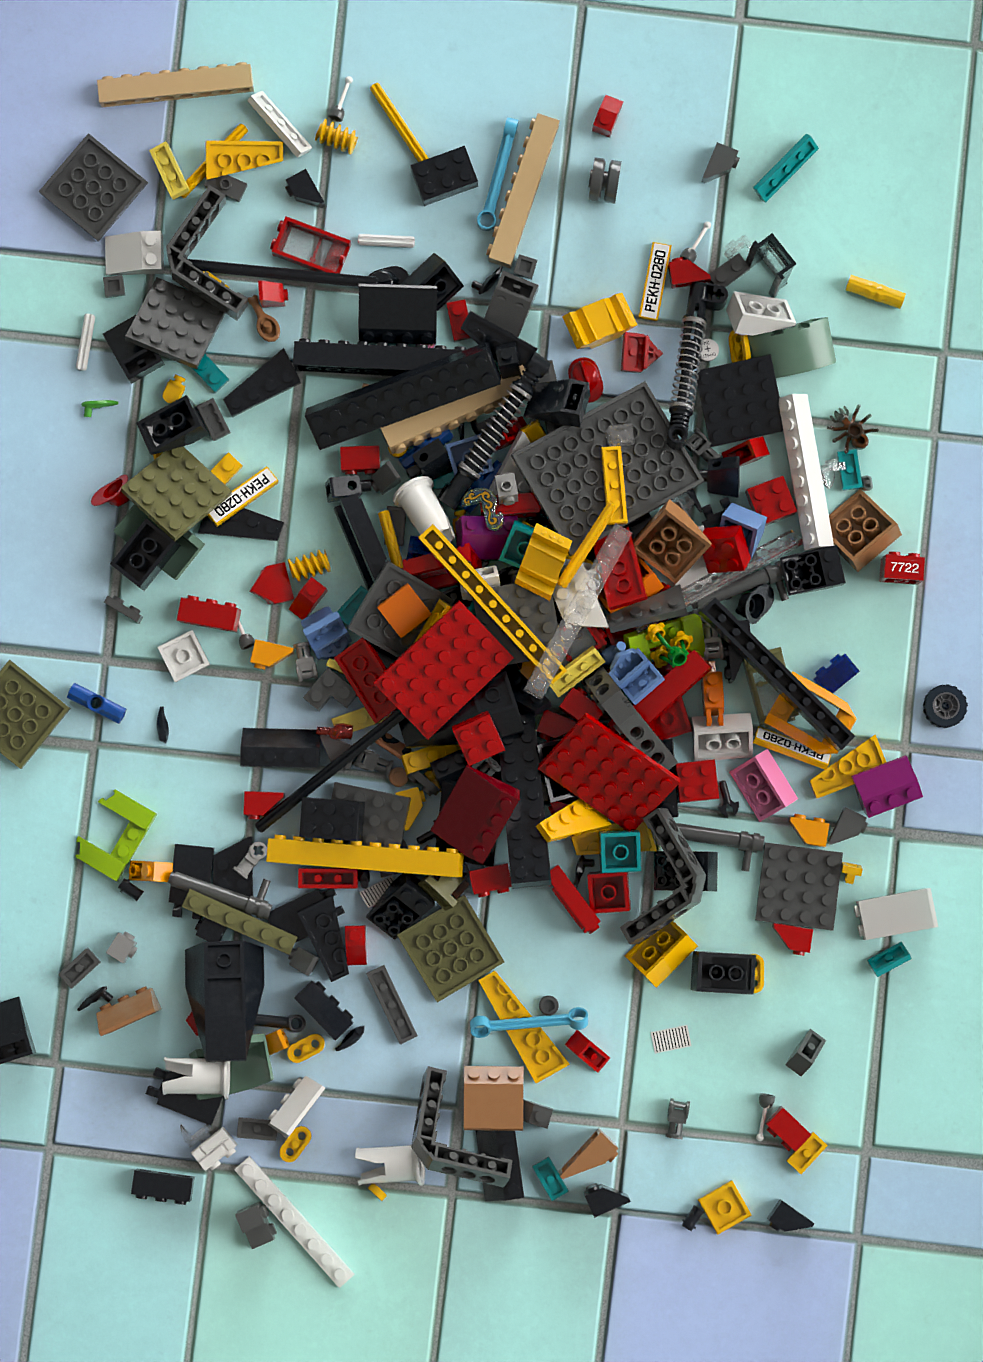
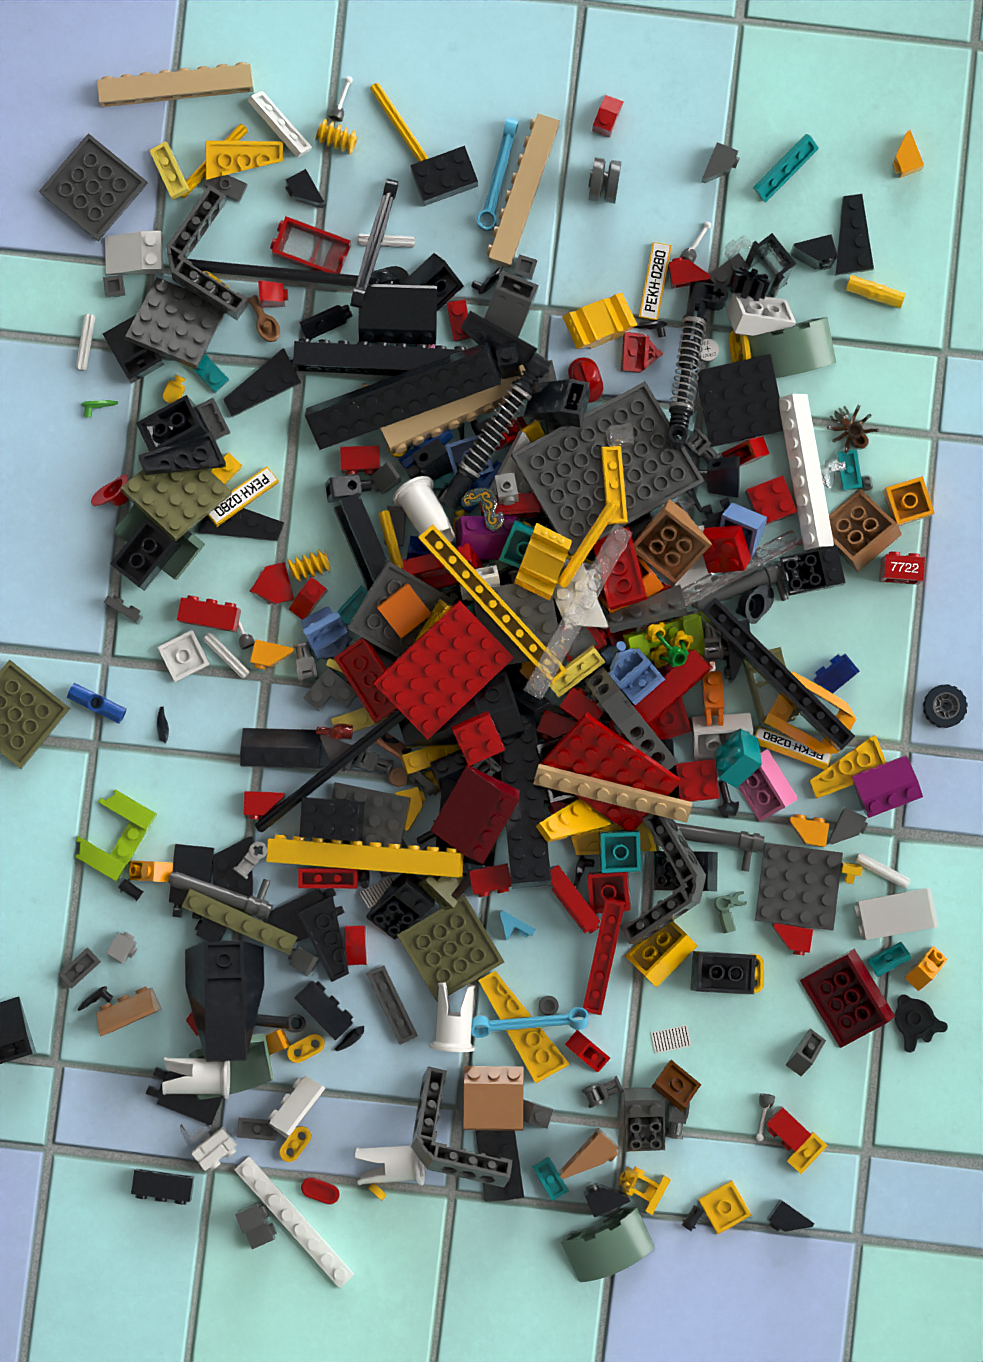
none -> black wing [138,431,226,475]
none -> white axle [203,632,249,679]
none -> black hinge [299,305,353,340]
none -> red tile [301,1177,340,1205]
none -> black piece [350,178,399,309]
none -> white piece [430,982,475,1052]
none -> medium azure slope [500,910,536,940]
none -> tan plate [533,764,692,823]
none -> sand green panel [561,1207,654,1282]
none -> dark grey connector [581,1076,624,1108]
none -> red plate [583,897,625,1015]
none -> yellow tile [618,1166,671,1215]
none -> dark grey slope [624,1087,665,1152]
none -> black bar [633,321,667,338]
none -> reddish brown plate [651,1060,701,1112]
none -> sand green bar [714,891,747,934]
none -> teal brick [715,728,762,788]
none -> black gear [728,266,771,301]
none -> black slope [790,234,837,270]
none -> dark red slope [800,948,895,1048]
none -> black wing [835,194,874,276]
none -> white axle [855,853,910,889]
none -> light orange brick [883,476,935,526]
none -> light orange slope [892,130,924,178]
none -> black tile [894,994,948,1053]
none -> light orange slope [904,946,948,991]

